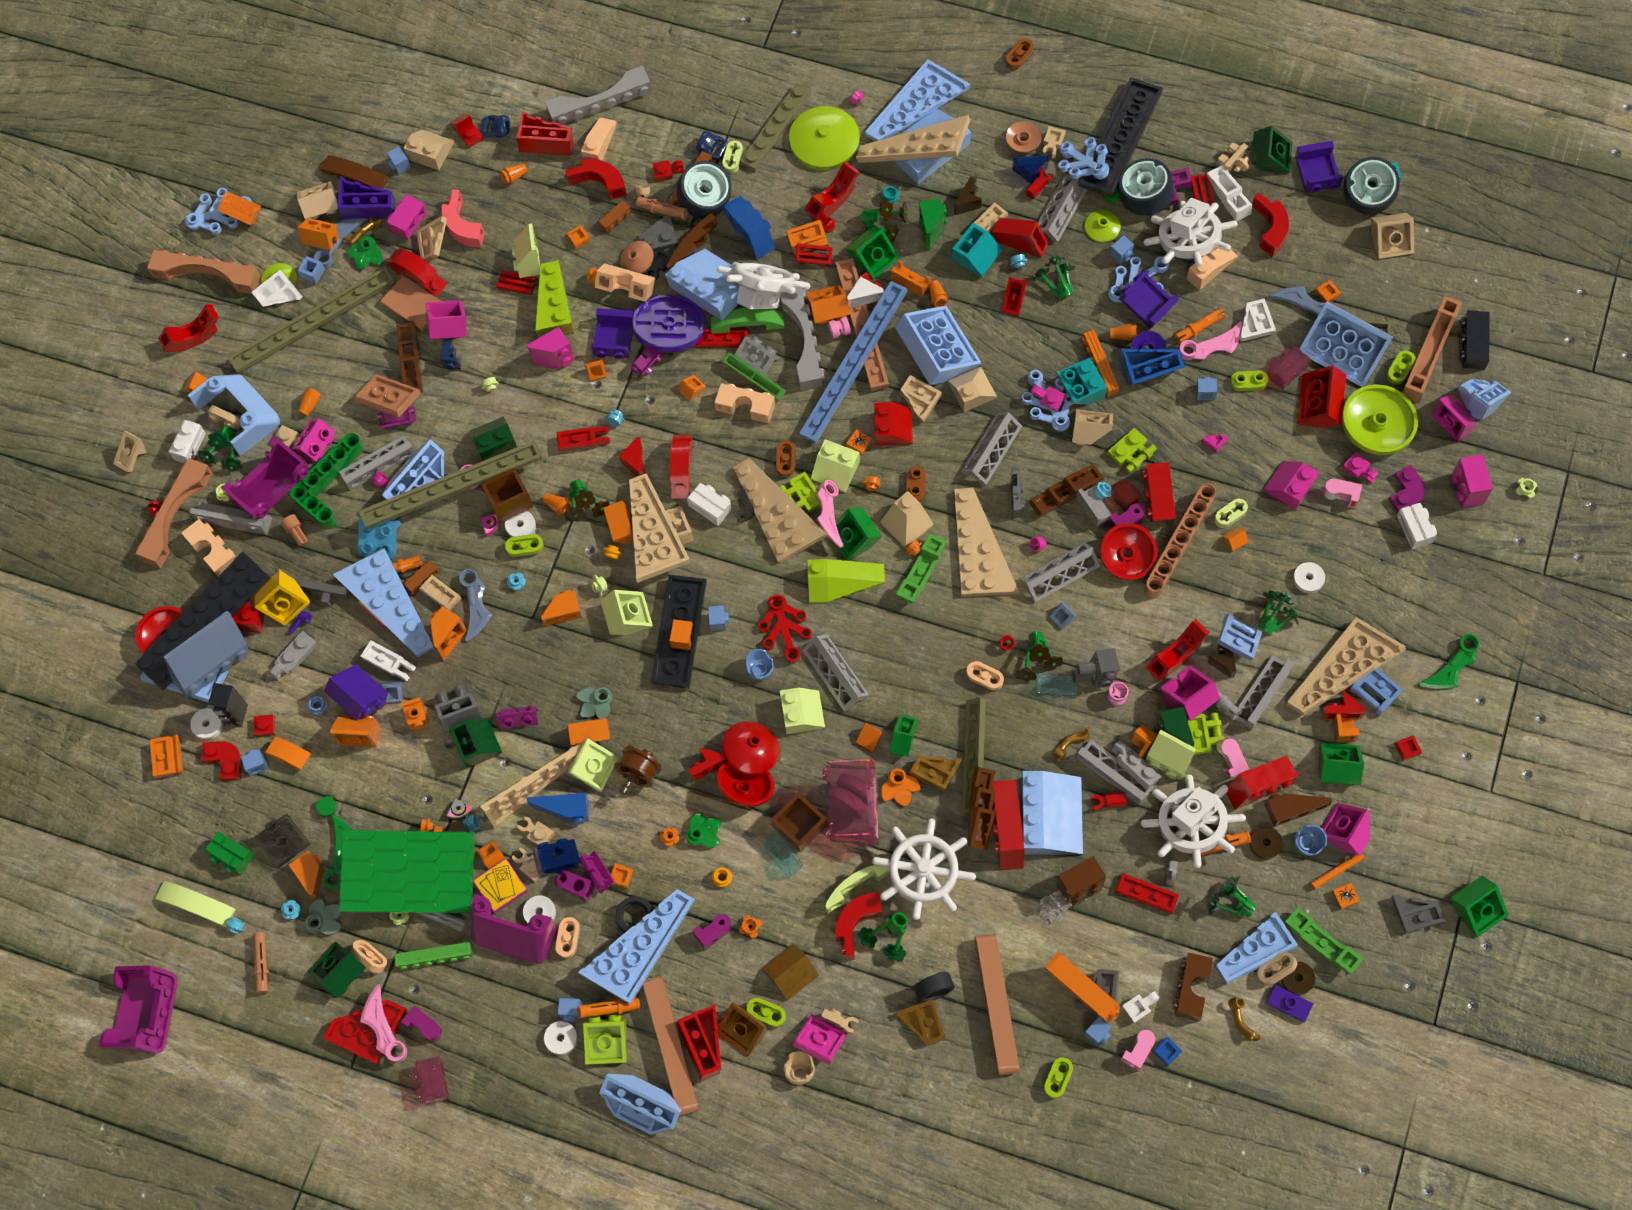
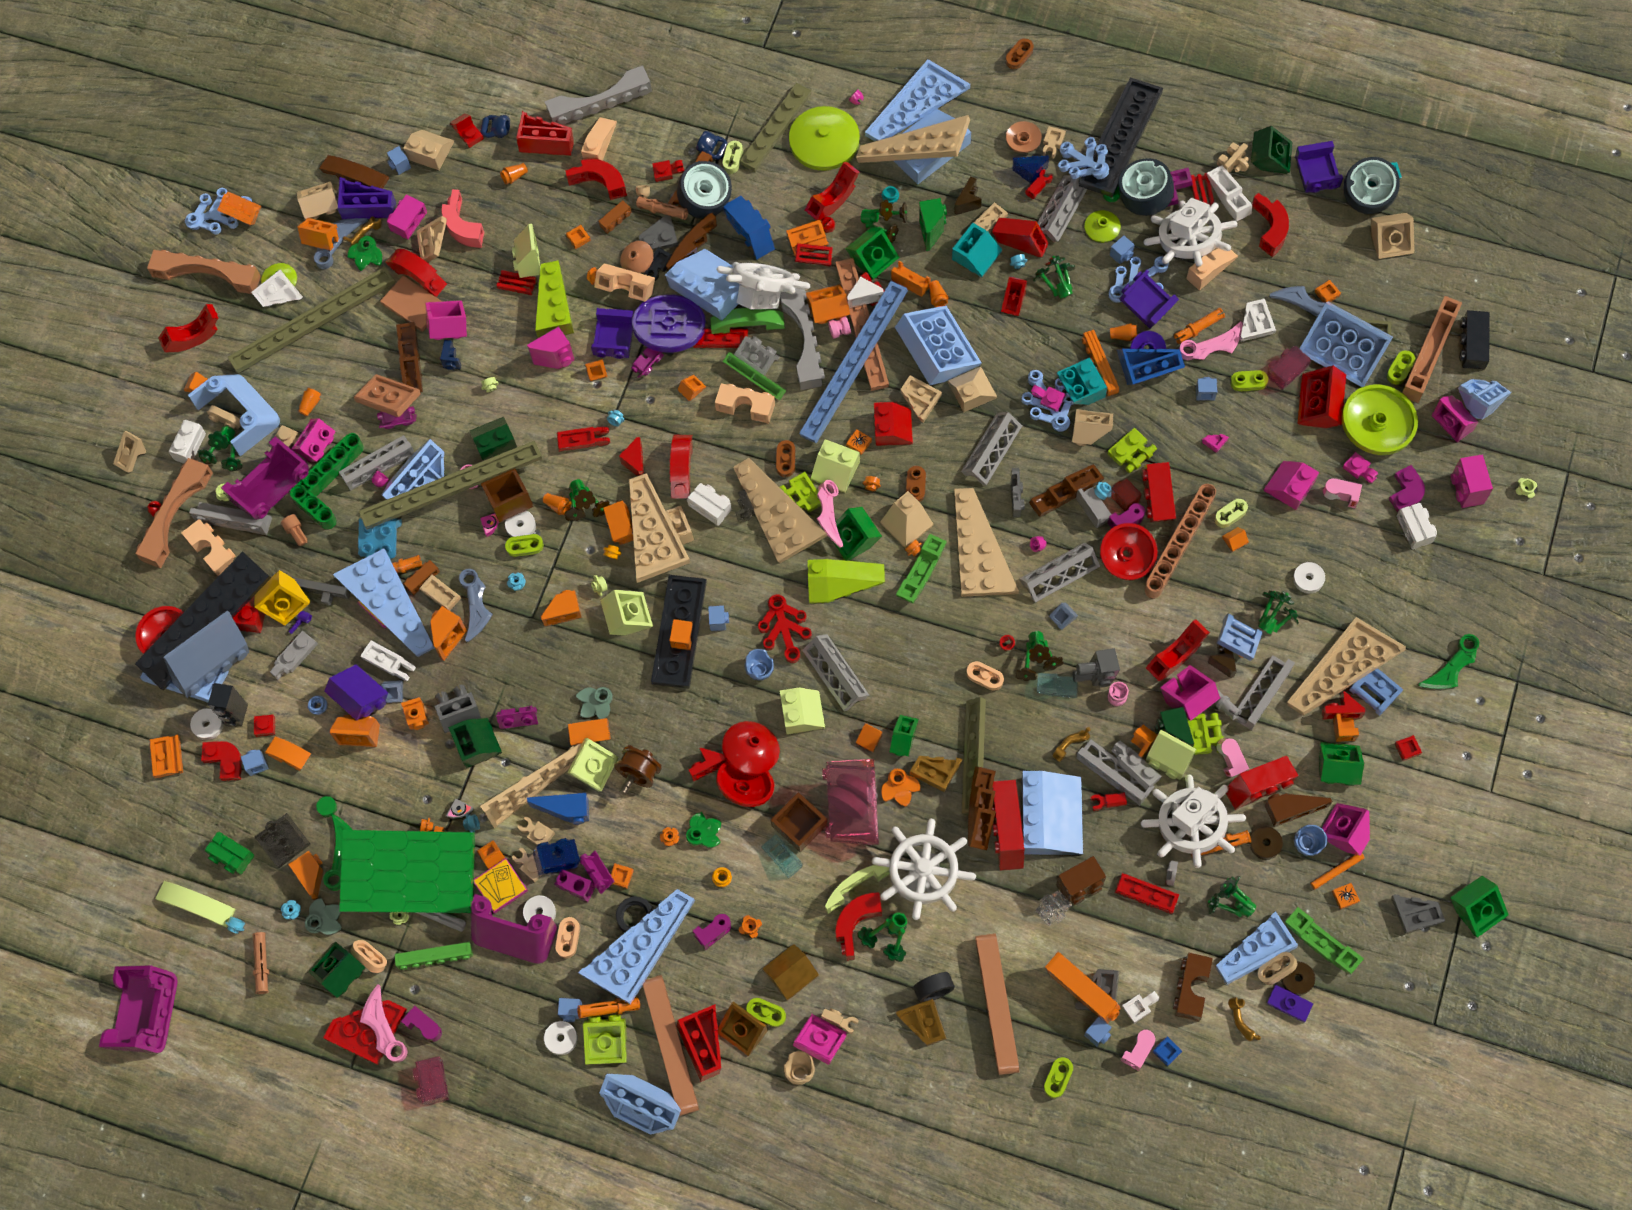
medium blue plate [297,256,325,284] -> none

